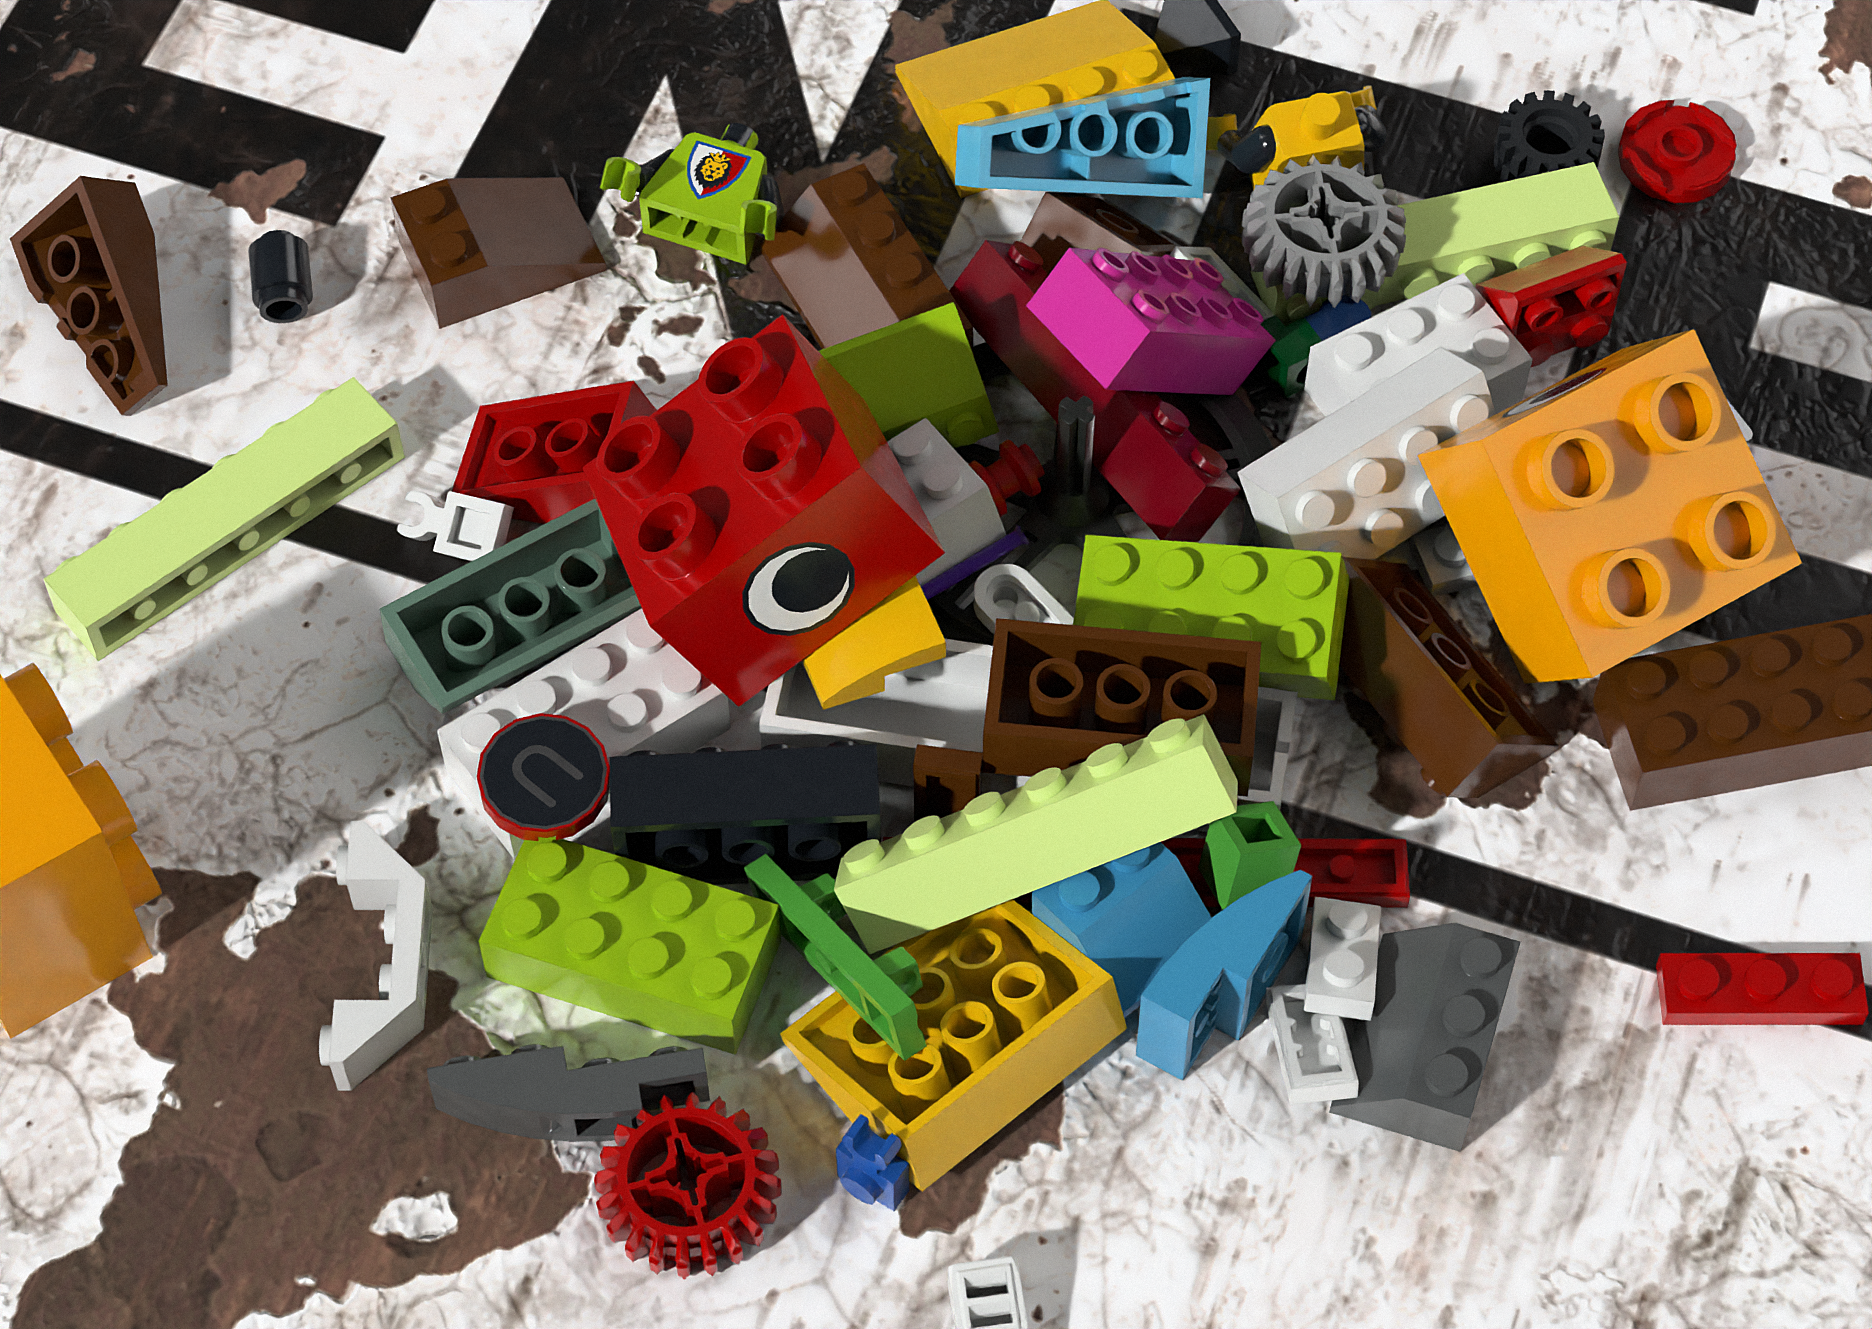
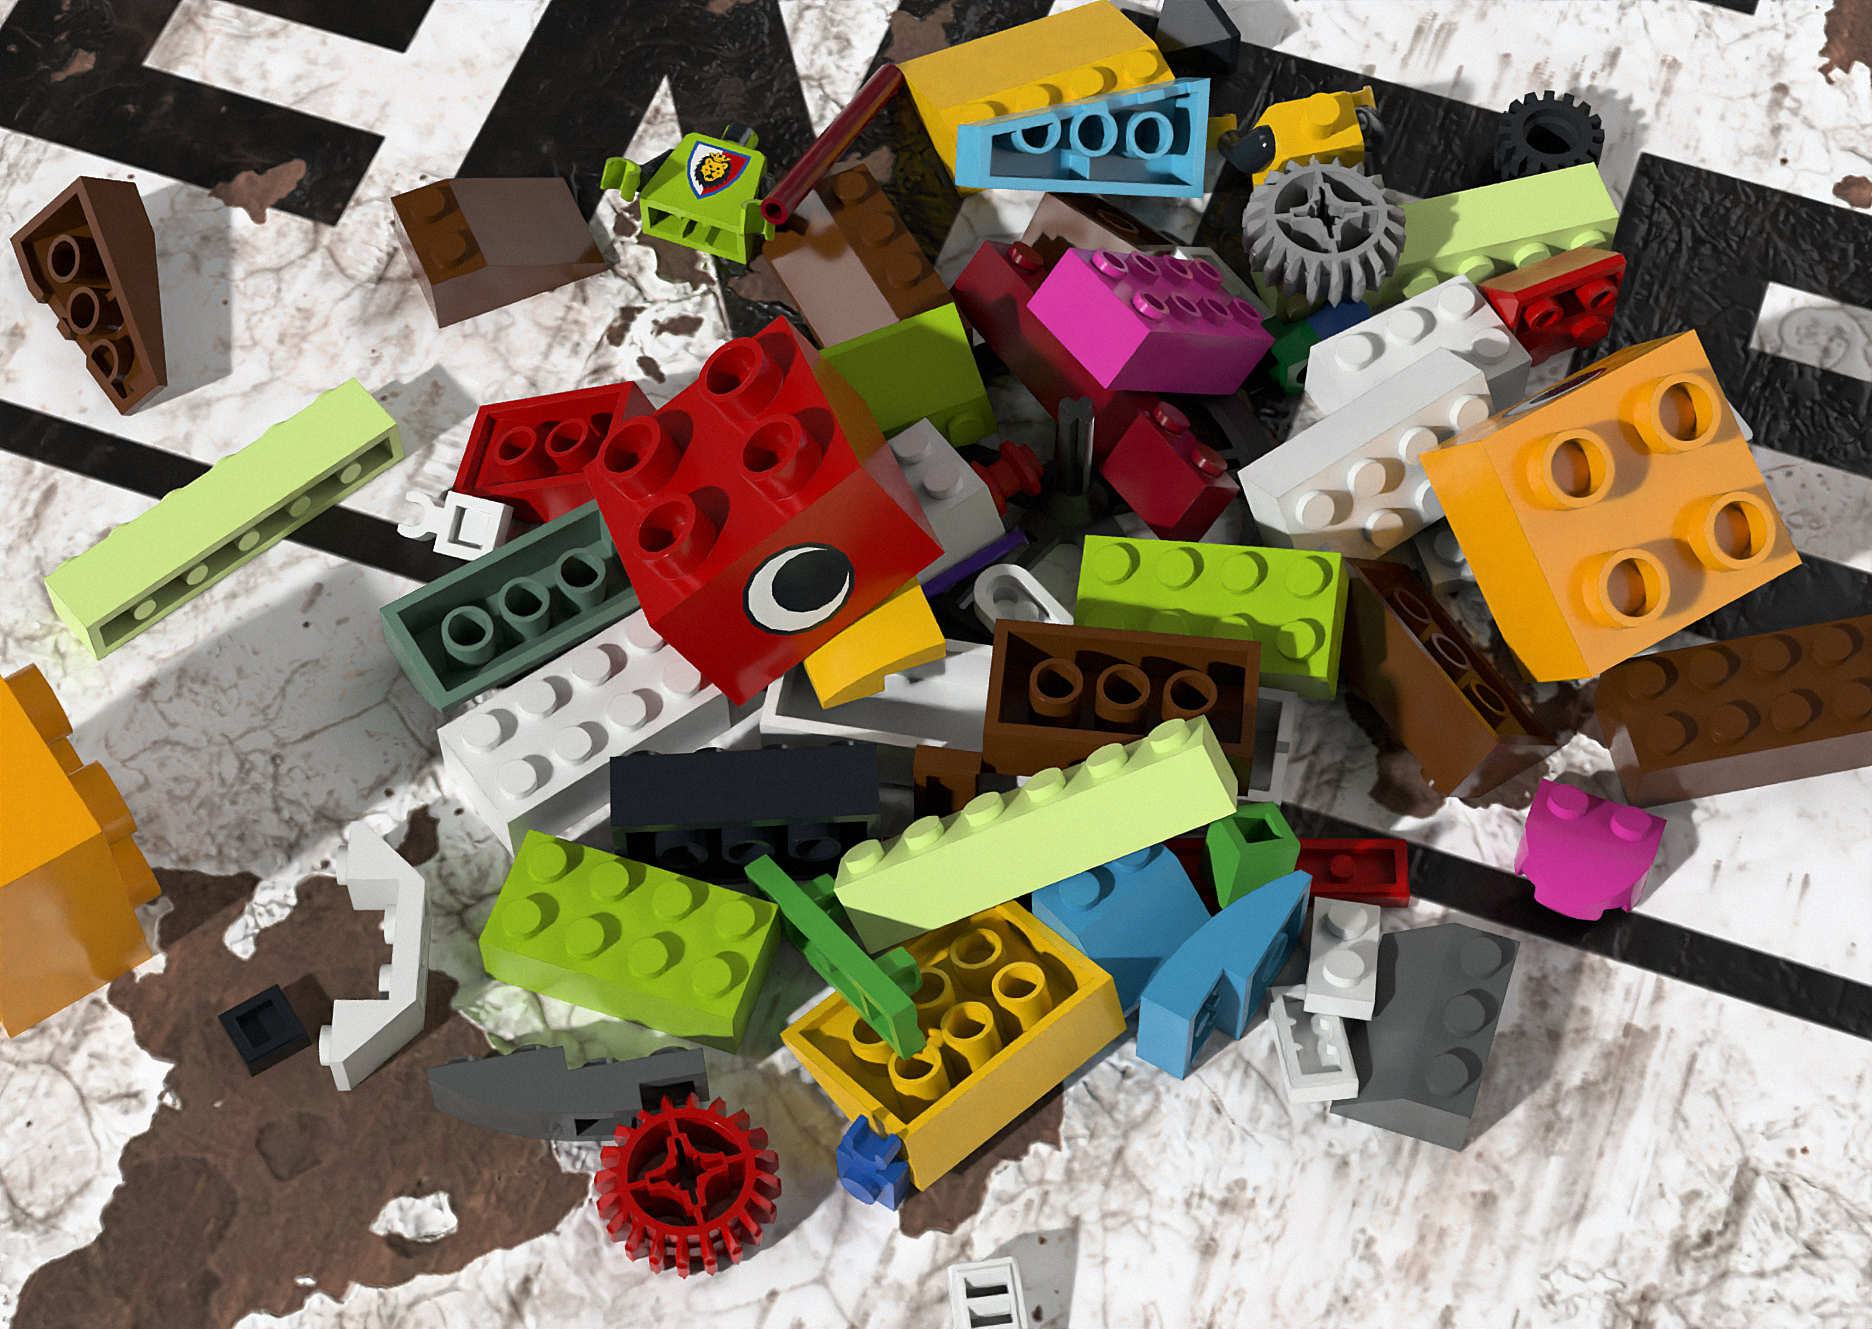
black brick [248,230,313,323] -> none
black tile [476,713,610,841] -> none
red tile [1618,100,1737,203] -> none
red plate [1656,953,1869,1025] -> none
none -> black tile [218,984,312,1077]
none -> dark red piece [760,64,904,225]
none -> dark pink slope [1514,778,1667,920]

